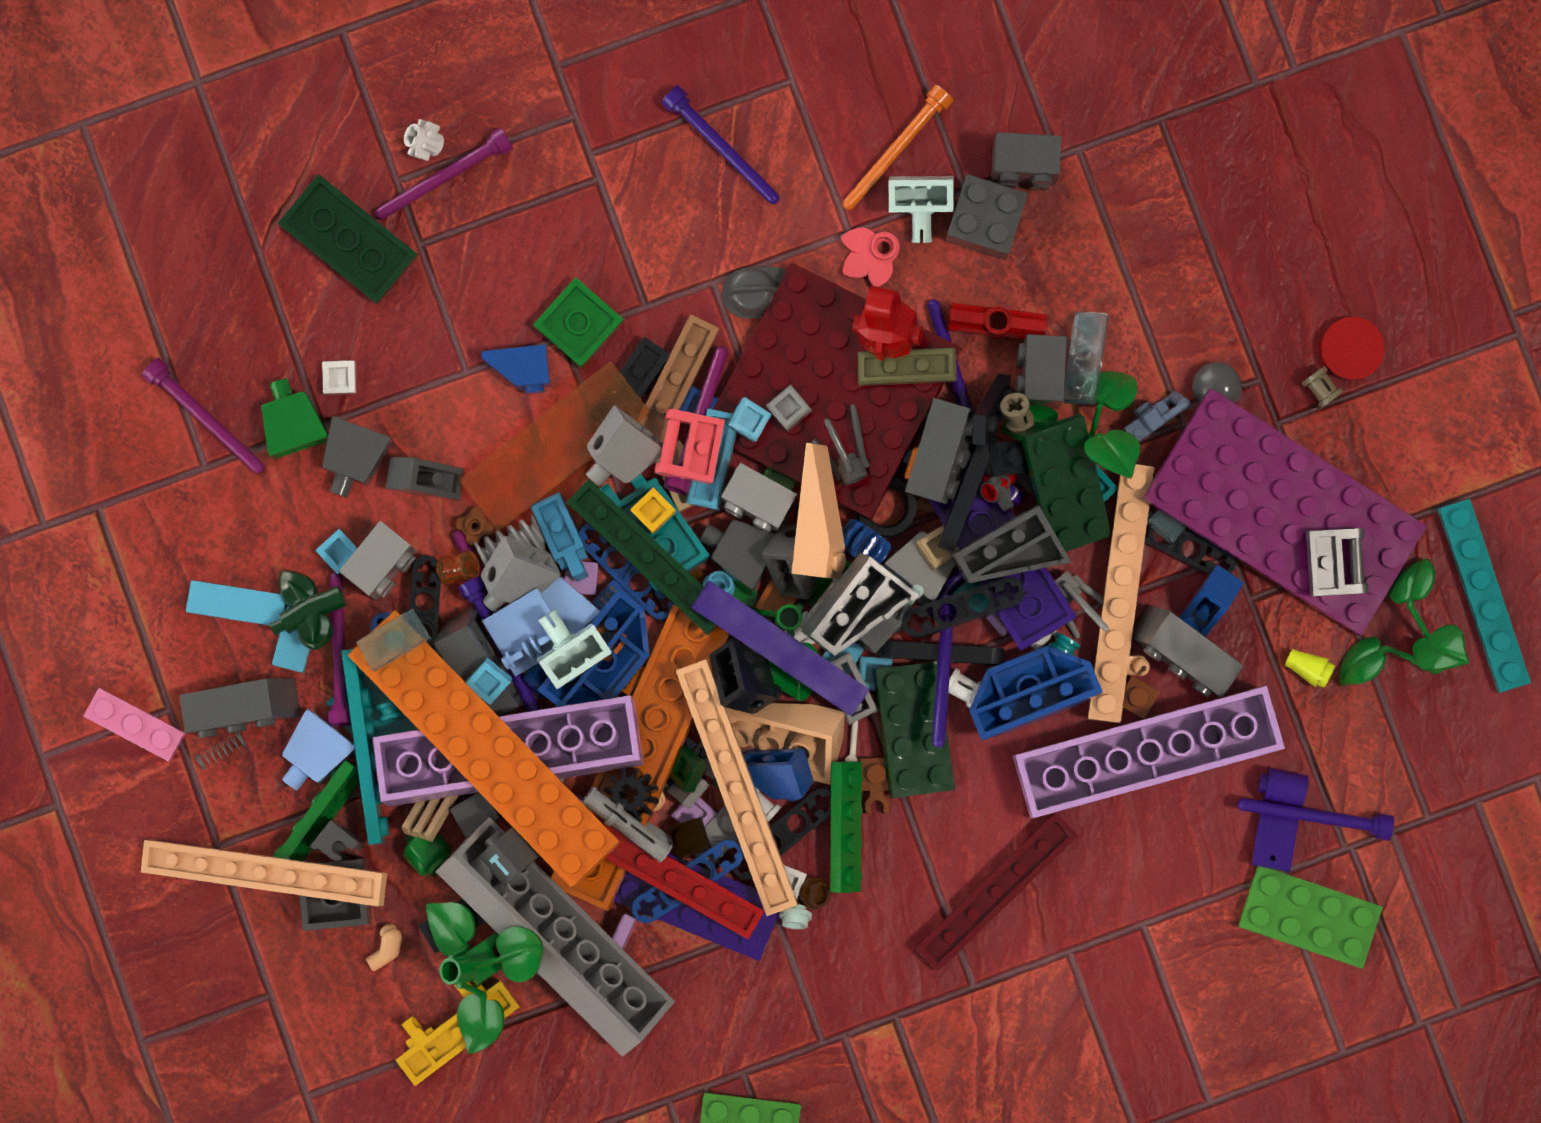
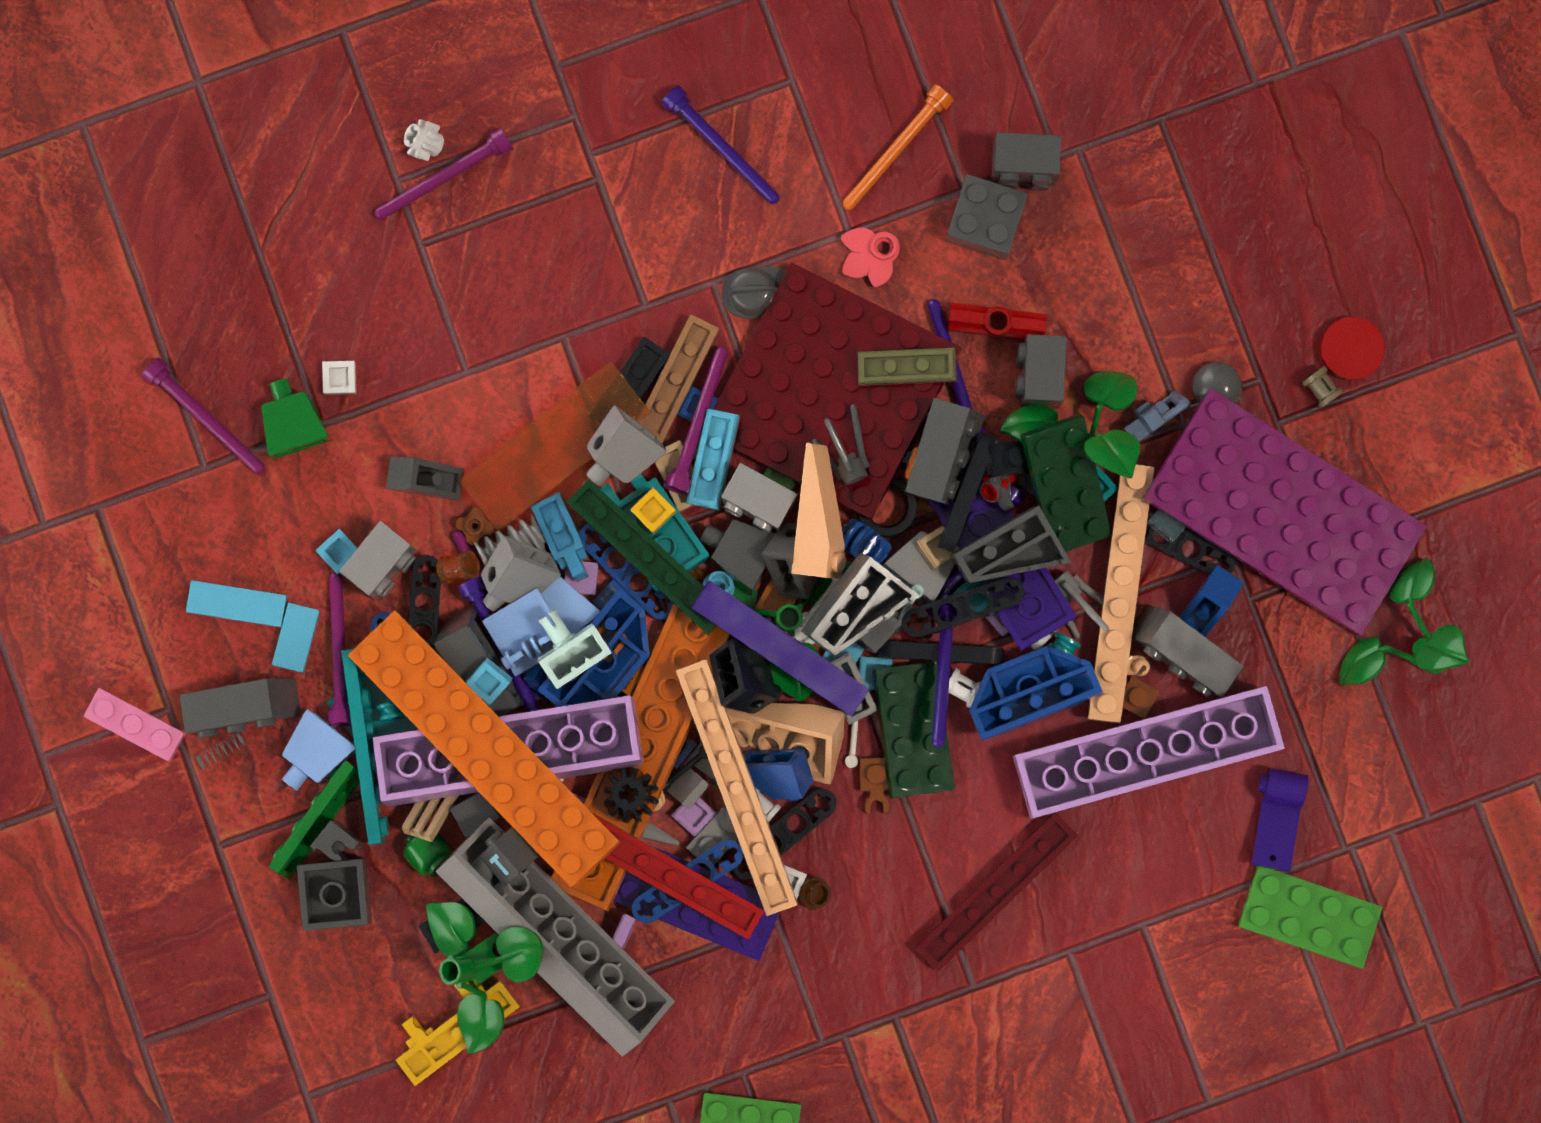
light nougat plate [141,840,387,906] -> none
dark green plant [270,570,348,650] -> none
dark green plate [278,174,418,305] -> none
dark grey torso [322,416,394,498] -> none
clear light blue plate [356,608,431,672] -> none
light nougat arm [366,924,402,972] -> none
blue slope [481,345,551,395] -> none
green plate [533,277,624,369] -> none
light grey pin [582,787,673,863] -> none
coral plate [654,409,725,485] -> none
dark brown plate [668,817,711,859] -> none
dark green plate [669,747,707,793] -> none
medium azure tile [726,397,772,442] -> none
light grey tile [766,385,812,431] -> none
light aqua plate [779,904,812,929] -> none
green plate [830,761,863,893] -> none
red piece [852,286,924,361] -> none
light aqua brick [889,176,954,243] -> none
black plate [972,374,1015,446] -> none
dark tan bush [1000,393,1034,435] -> none
clear light blue tile [1063,312,1109,405] -> none
dark purple piece [1237,798,1394,841] -> none
neon yellow cone [1285,649,1336,688] -> none
plate [1306,528,1368,597] -> none
teal plate [1437,499,1531,693] -> none

